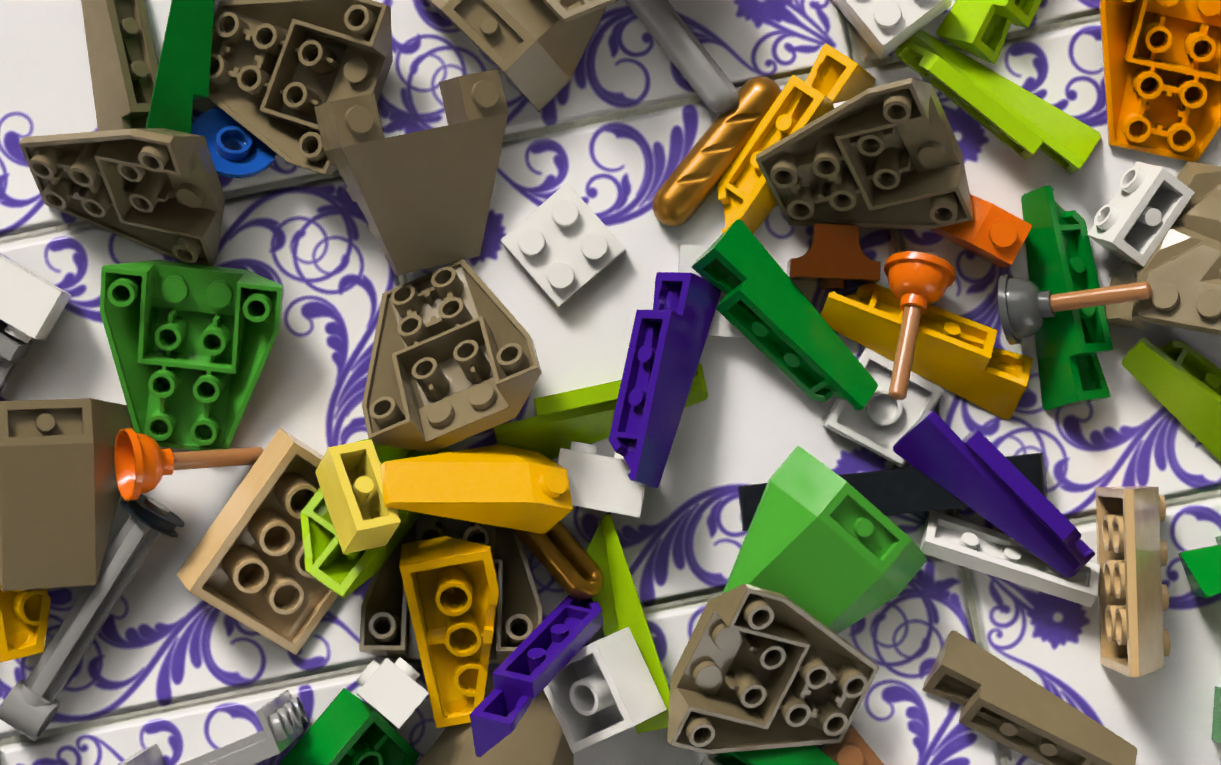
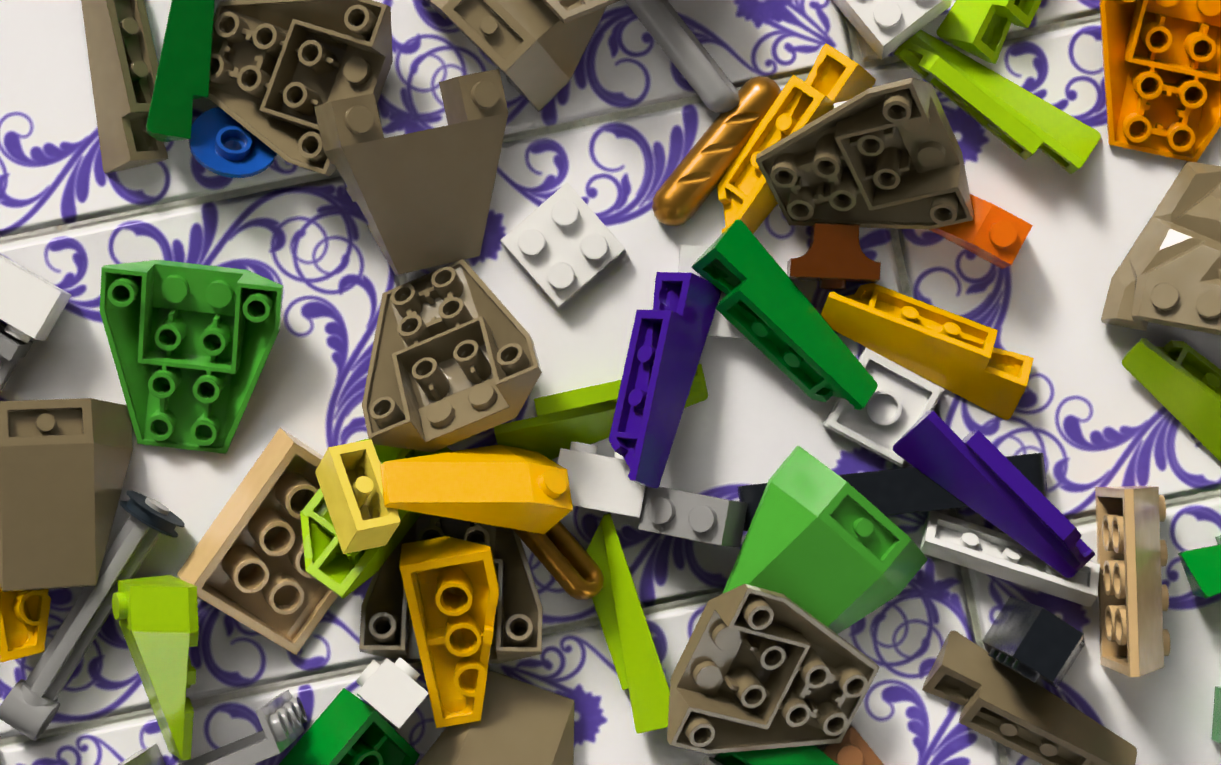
dark tan wedge [19,128,225,267] -> none
orange piece [114,428,264,501] -> none
dark purple wedge [470,595,604,757] -> none
white brick [543,627,667,753] -> none
orange piece [883,251,956,400] -> none
dark grey piece [997,274,1152,345] -> none
green wedge [1021,185,1114,410] -> none
white brick [1087,161,1195,267] -> none
none -> lime wedge [112,575,199,761]
none -> light grey brick [638,487,748,547]
none -> black wedge [982,596,1085,689]

